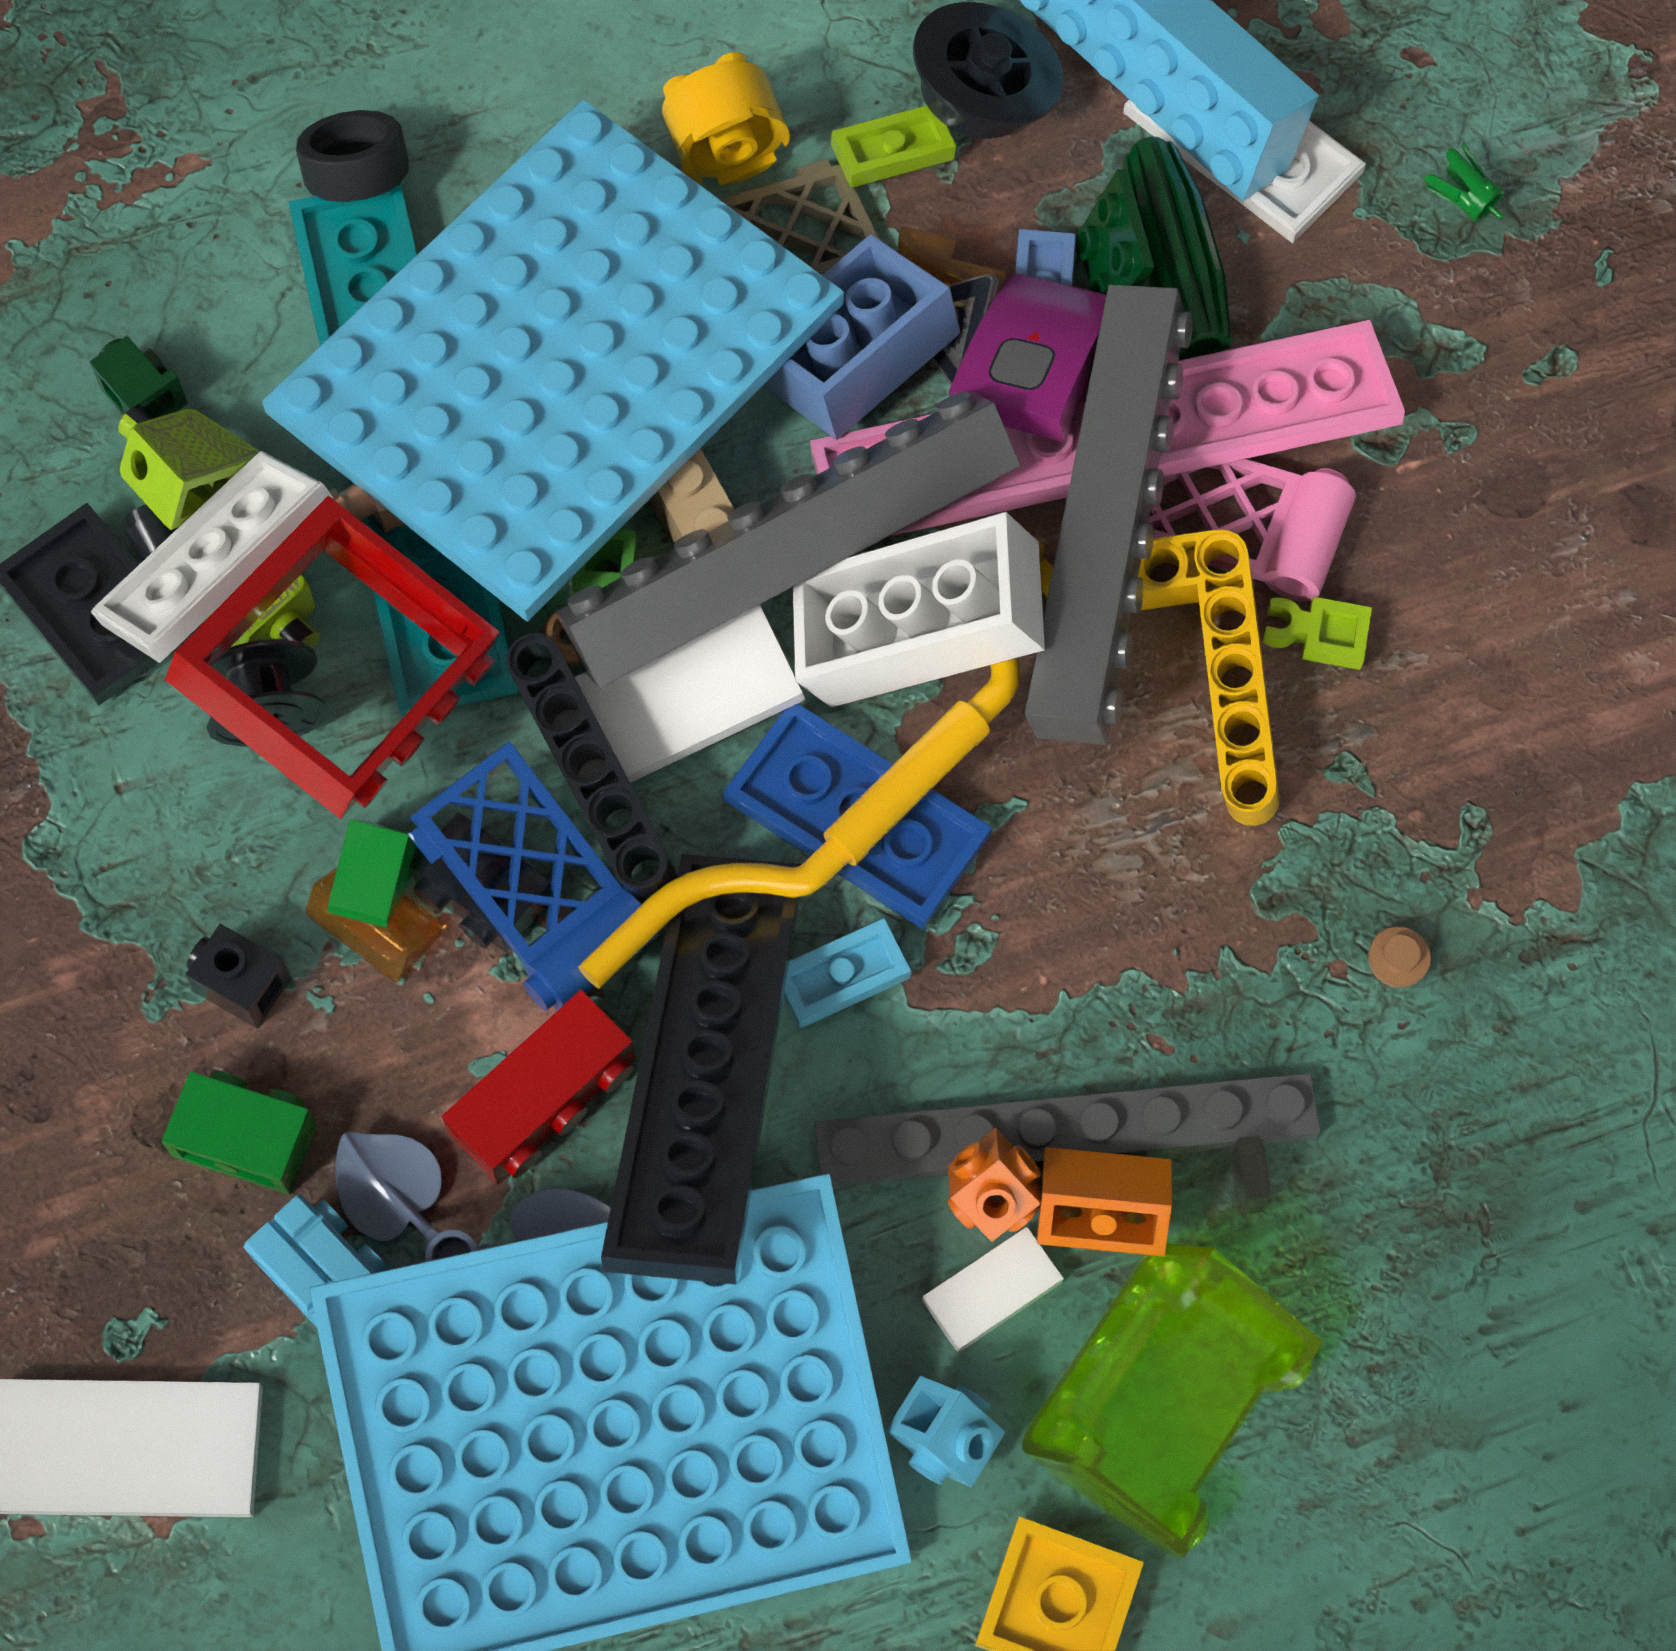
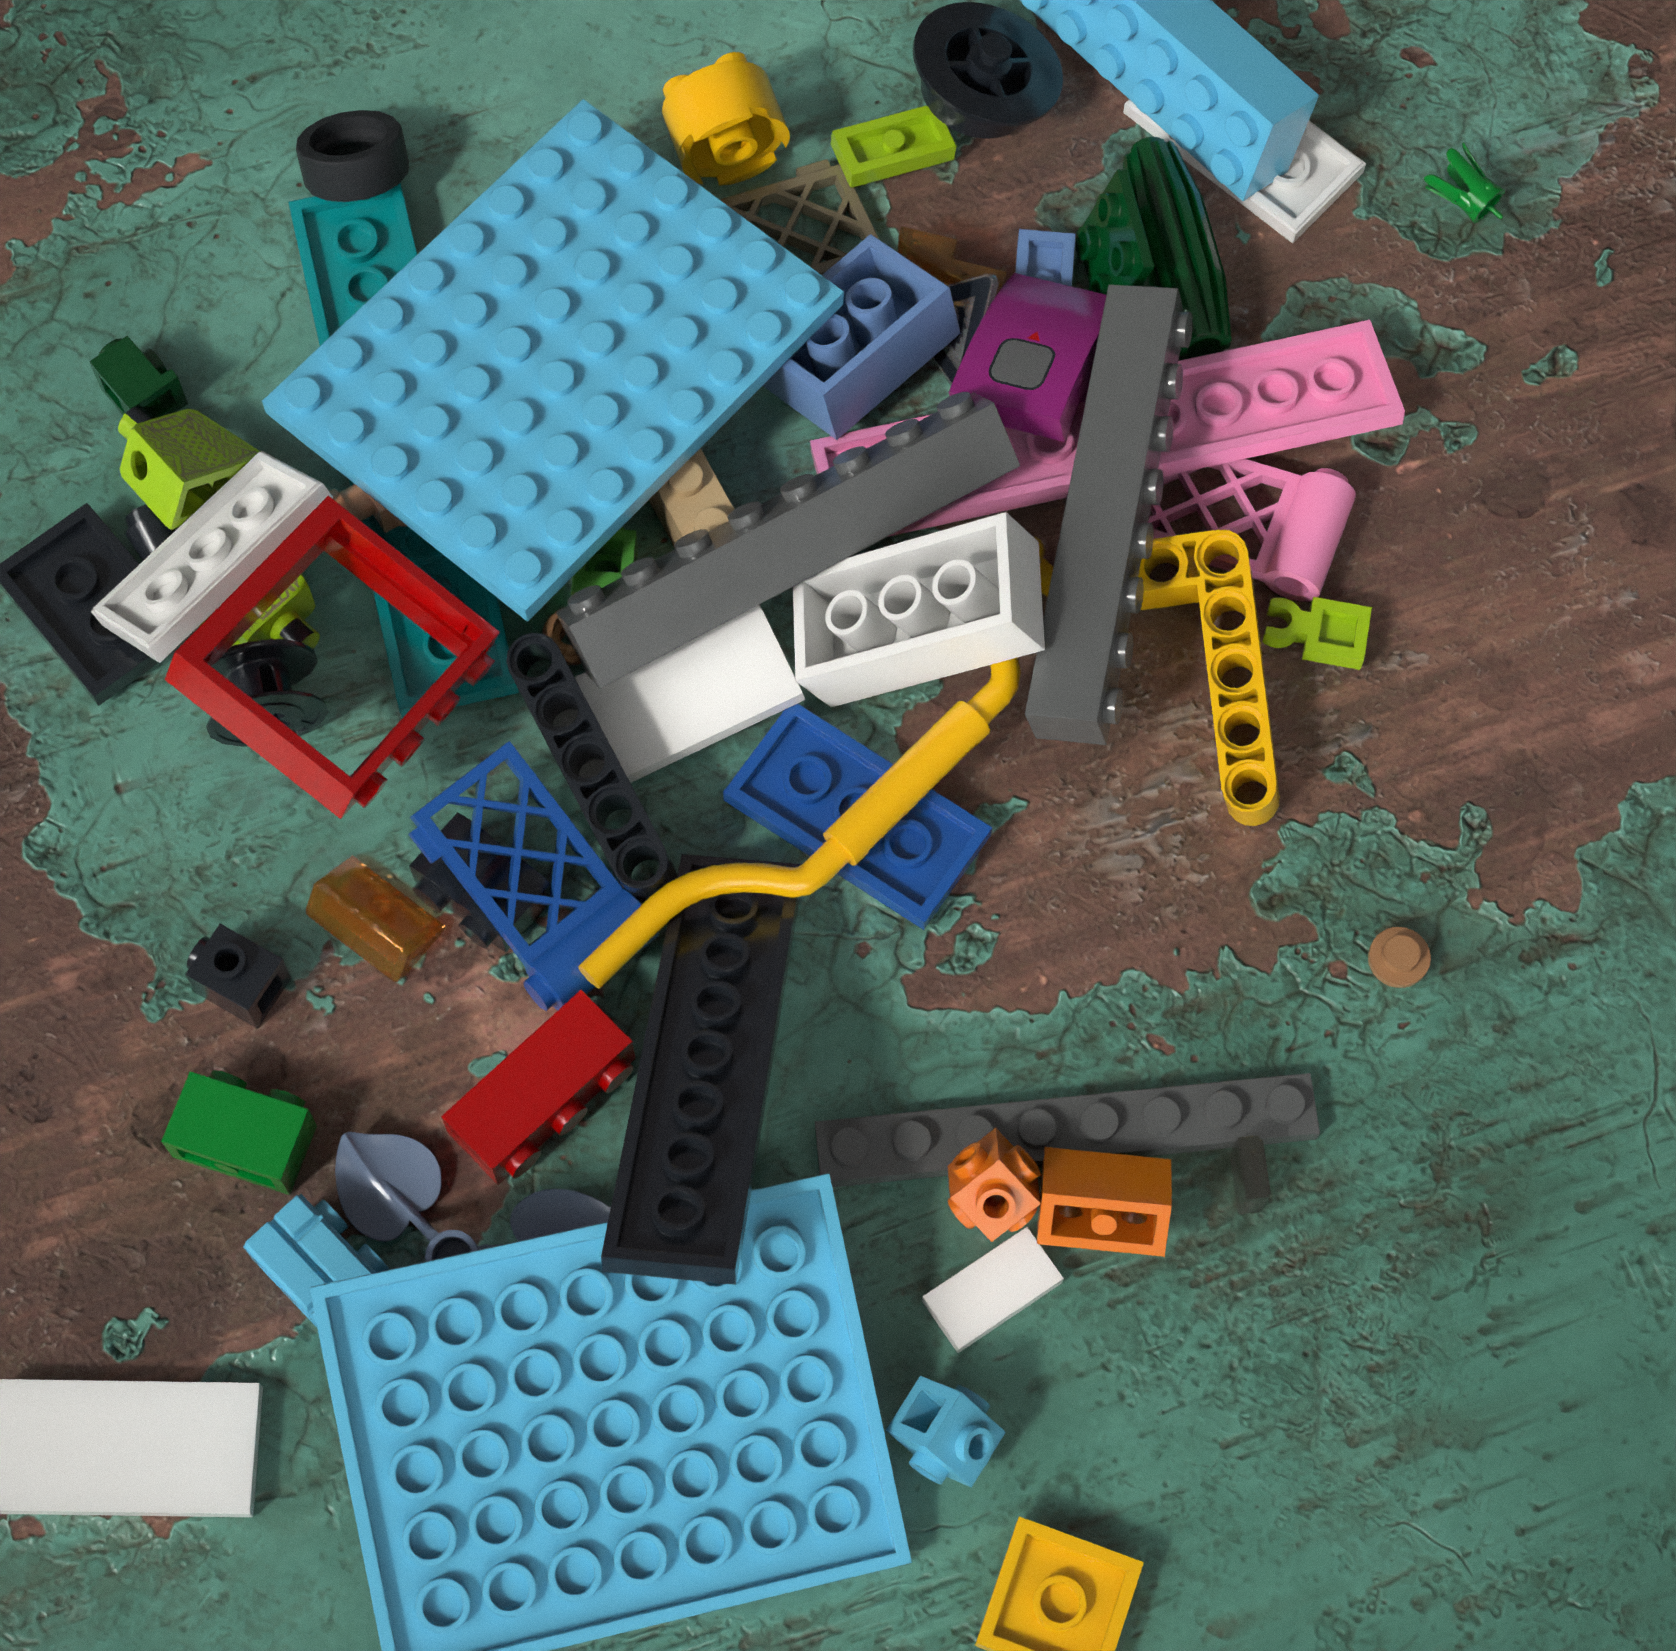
green slope [328,819,421,928] -> none
medium azure plate [784,918,911,1029] -> none
clear neon green windscreen [1022,1243,1323,1558] -> none

